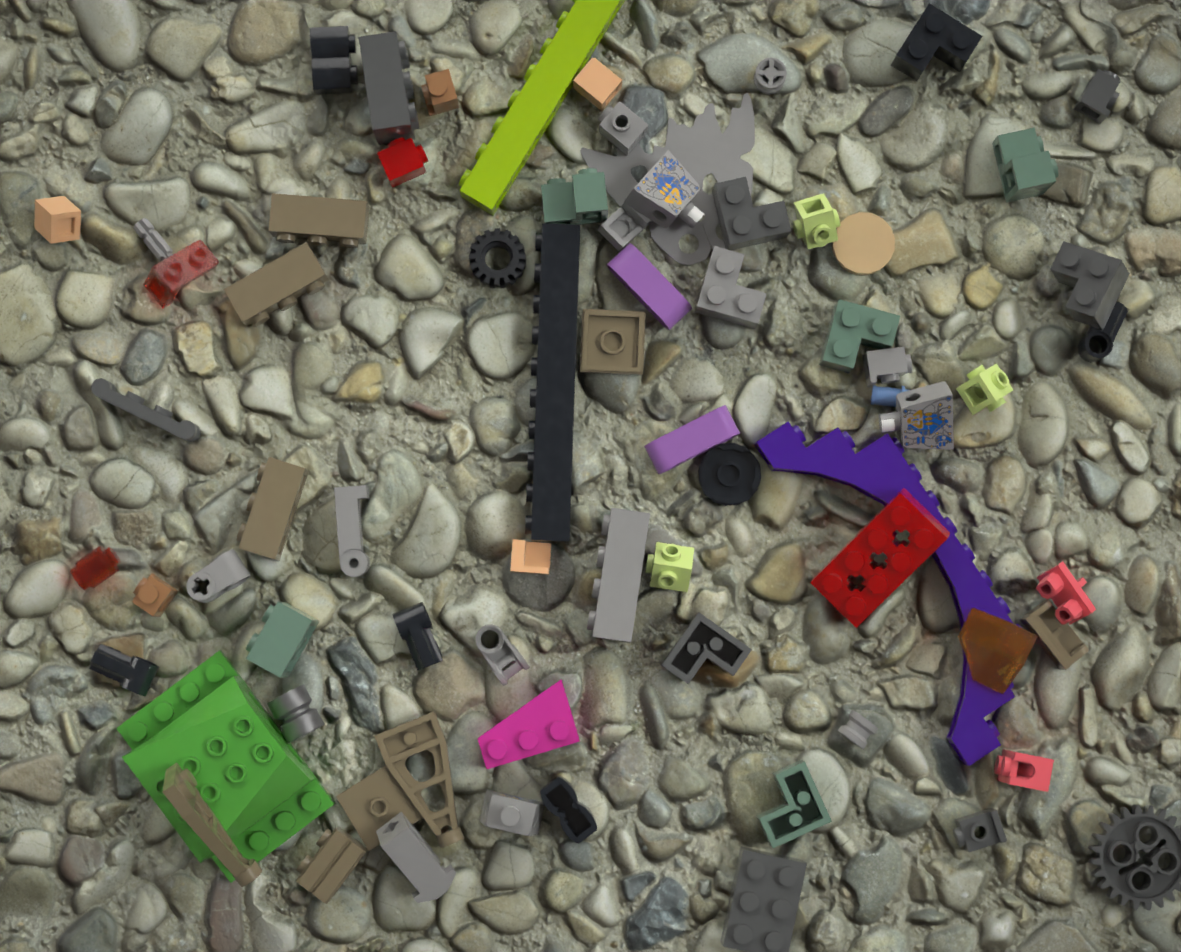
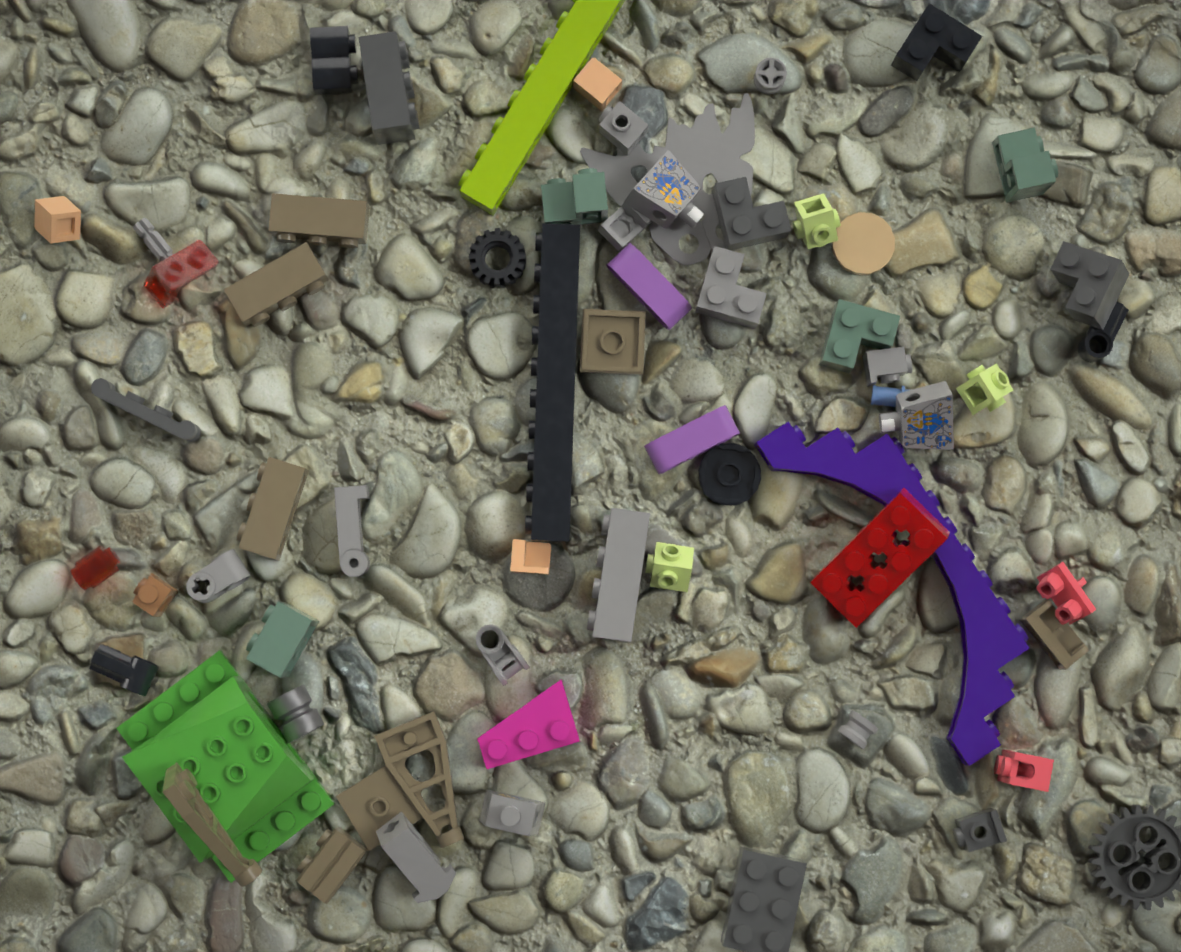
red brick [377,137,429,188] -> none
black piece [393,602,443,671] -> none
medium nougat brick [421,69,459,116] -> none
black brick [540,775,597,844] -> none
dark grey brick [661,612,752,684] -> none
sand green brick [756,760,832,848] -> none
clear orange slope [958,607,1038,694] -> none
dark grey brick [1073,69,1120,124] -> none

